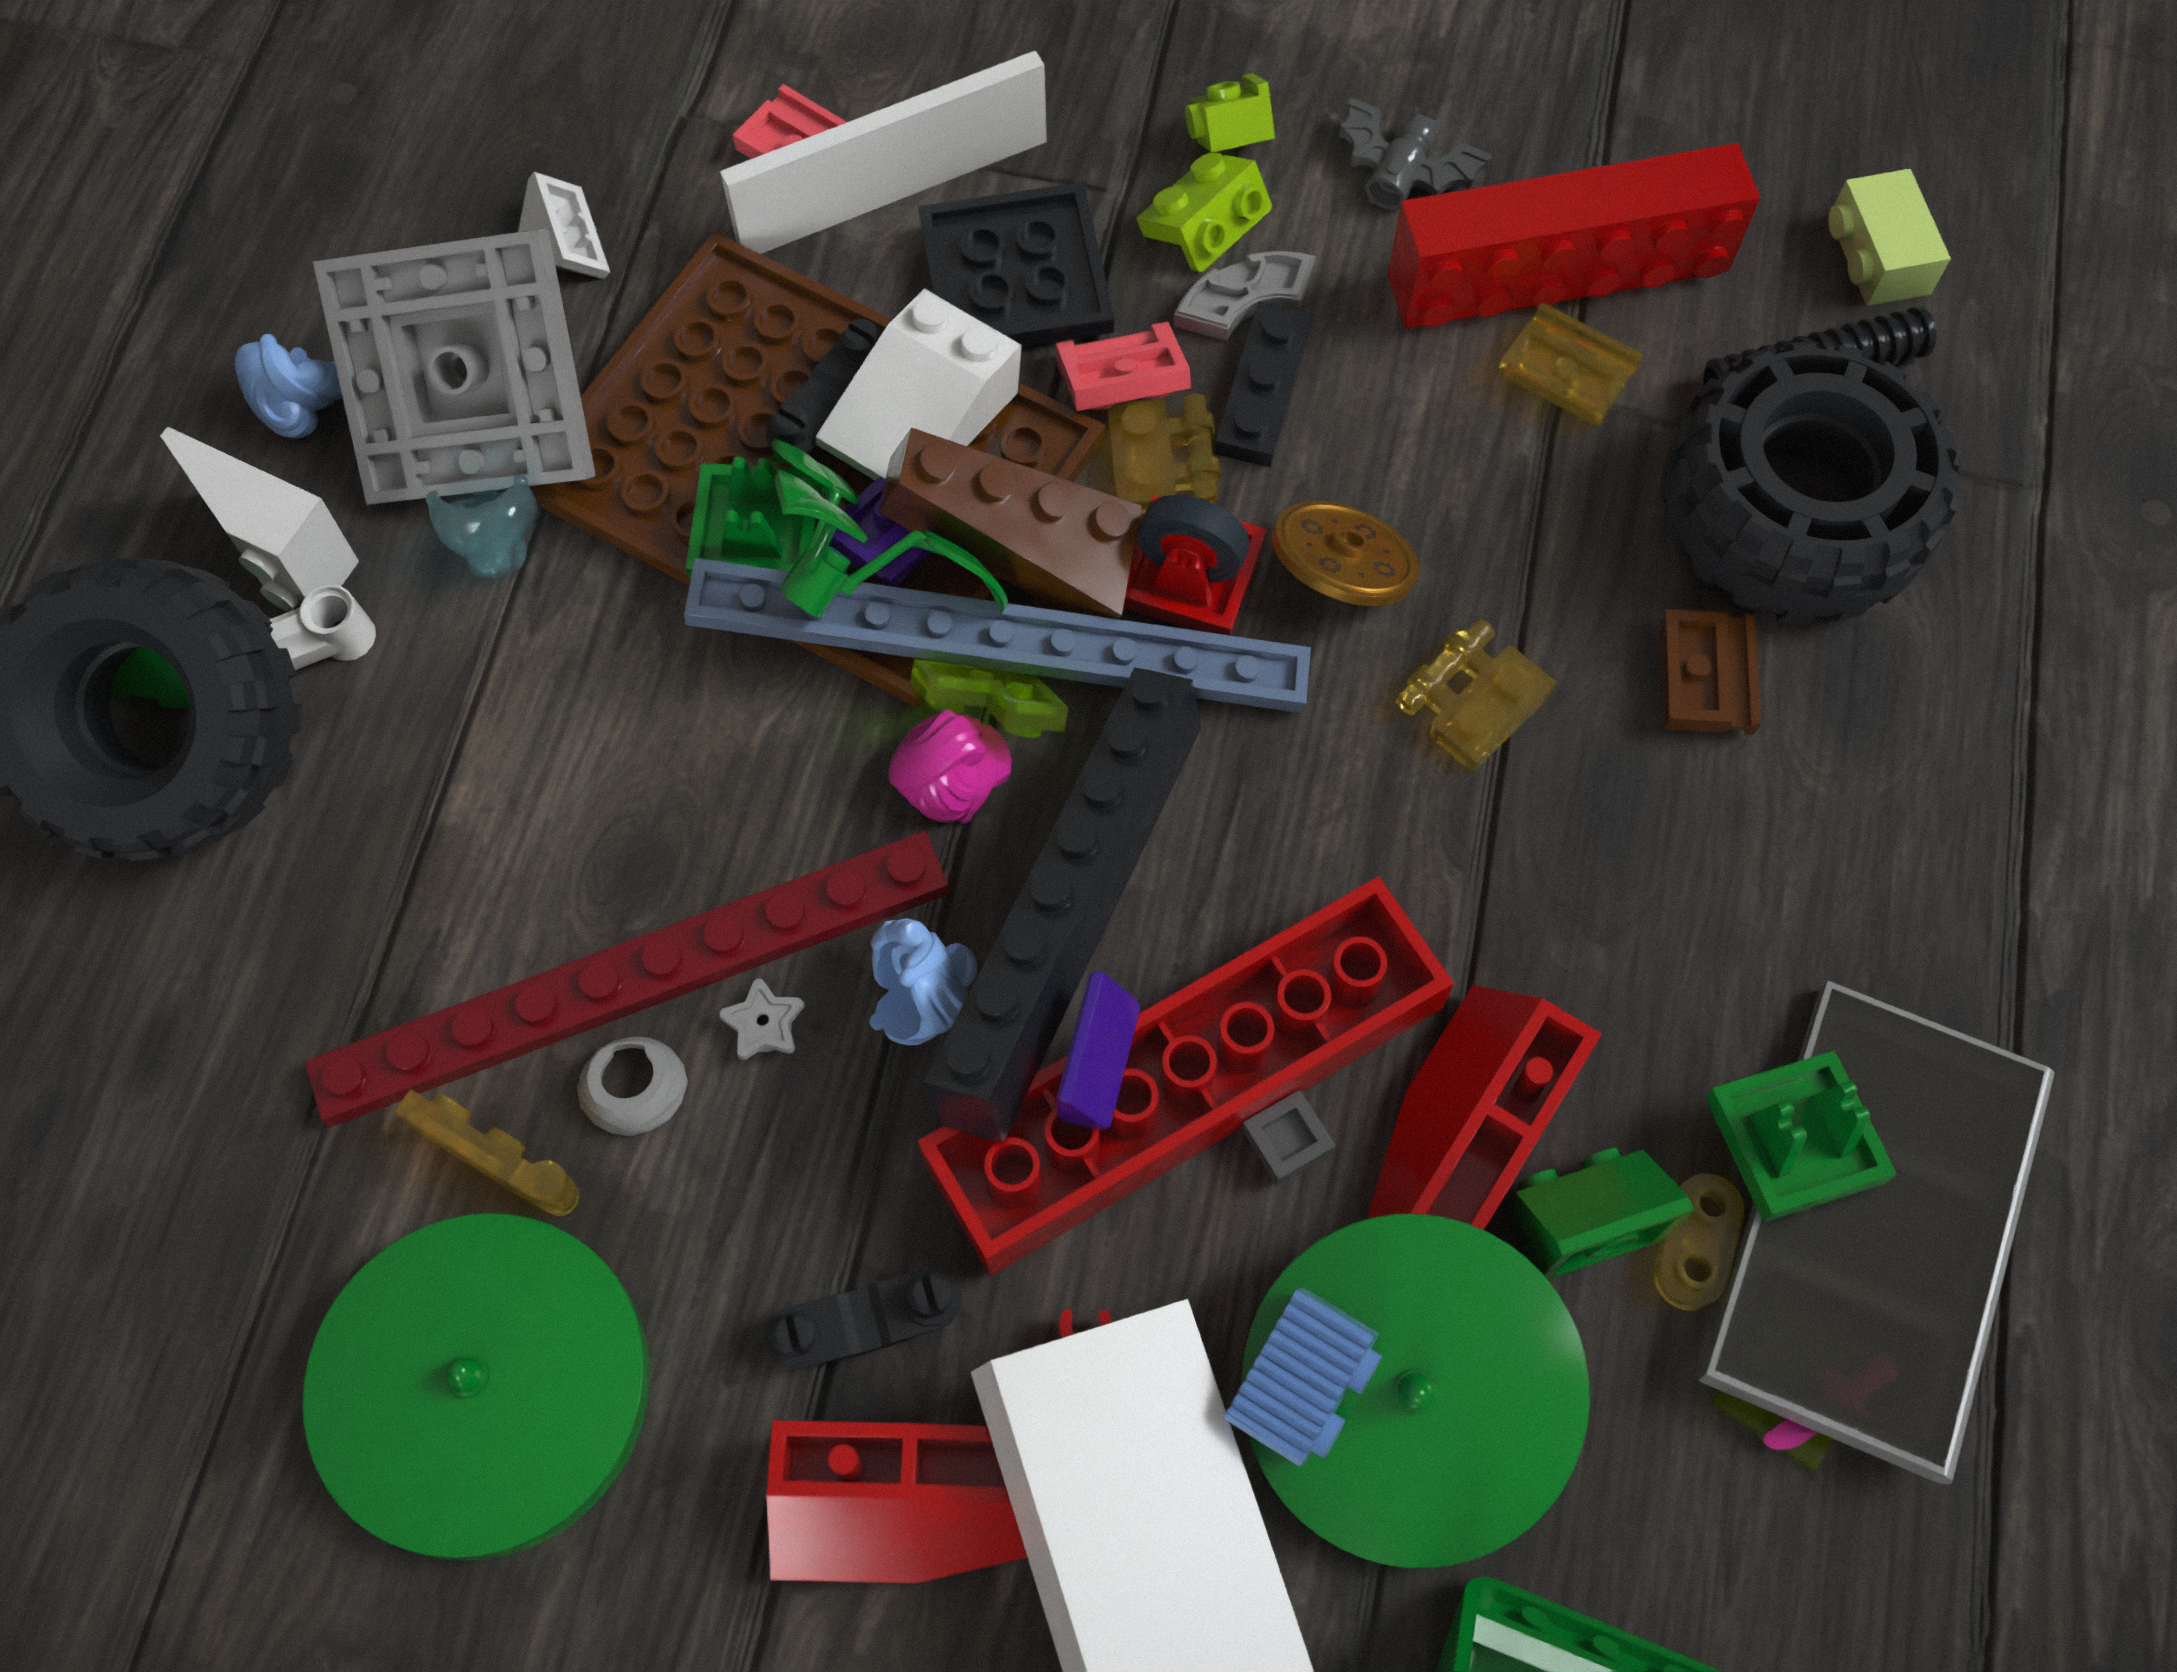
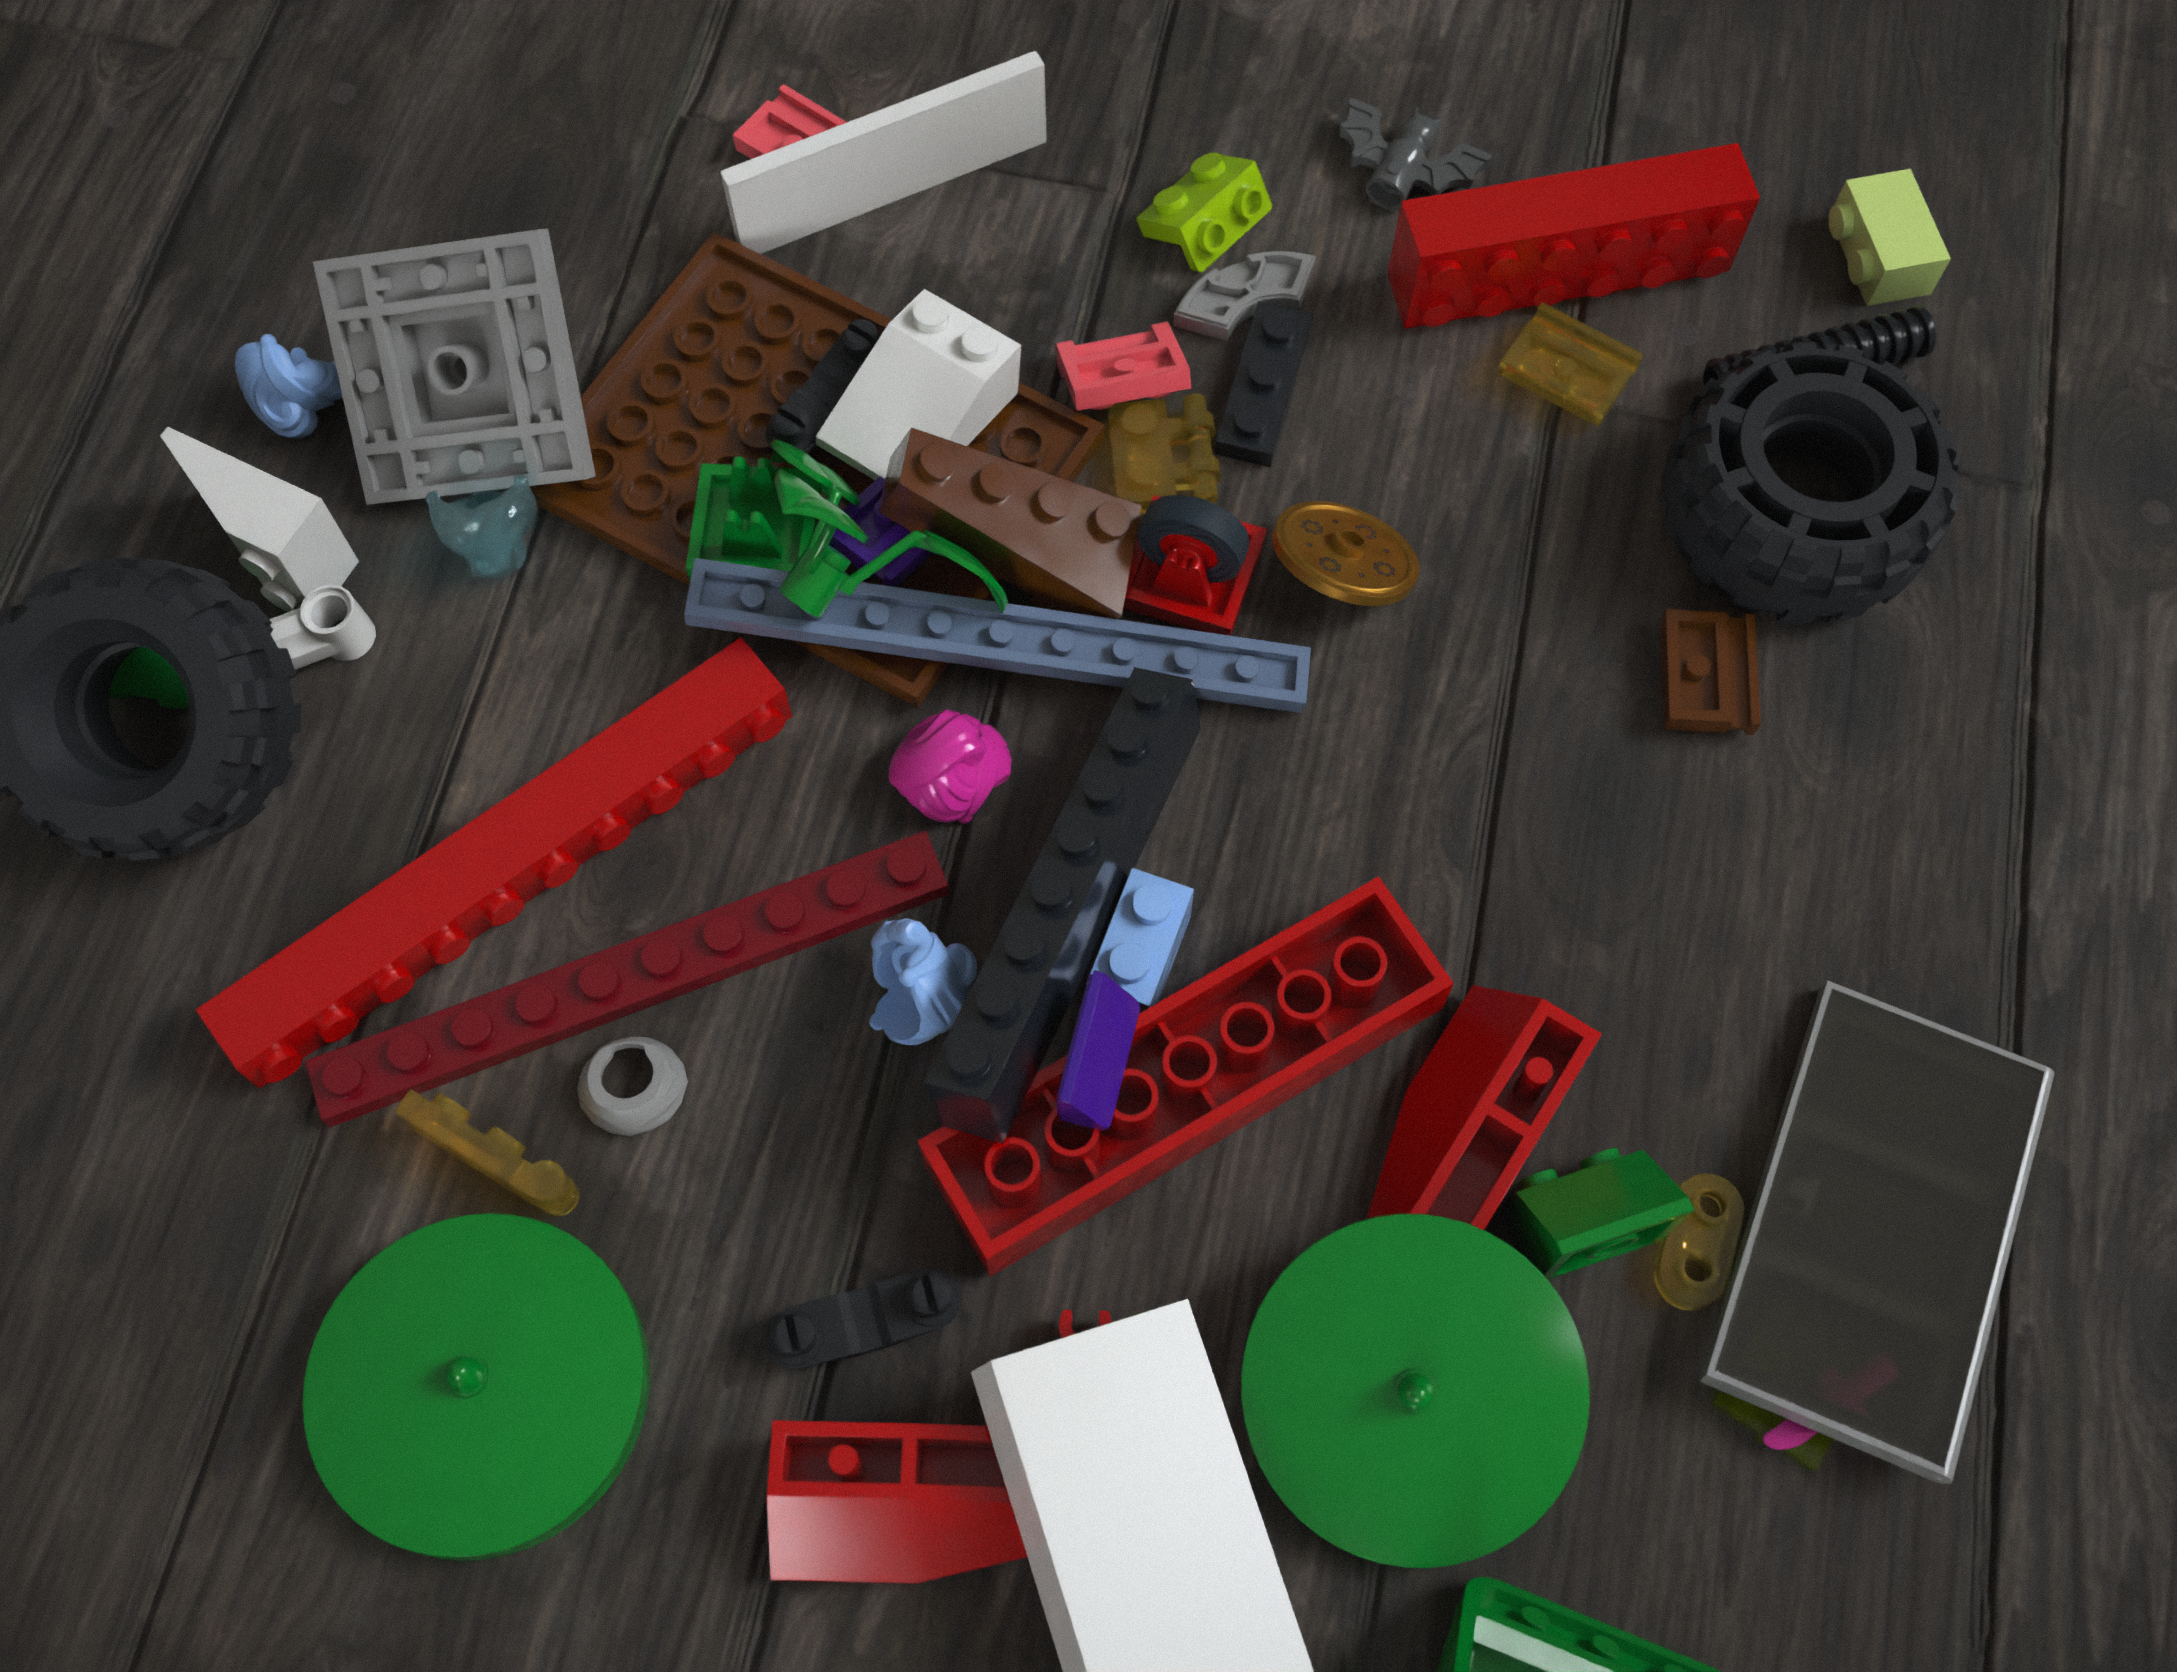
white slope [518,172,610,279] -> none
light grey plate [719,979,805,1060] -> none
clear neon green plate [910,659,1069,738] -> none
black plate [918,182,1114,347] -> none
lime brick [1185,73,1275,153] -> none
medium blue brick [1224,1288,1382,1467] -> none
dark grey plate [1241,1090,1336,1186] -> none
clear yellow plate [1396,619,1557,772] -> none
green plate [1705,1050,1897,1222] -> none
none -> red brick [196,637,793,1089]
none -> light blue brick [1086,868,1194,1013]

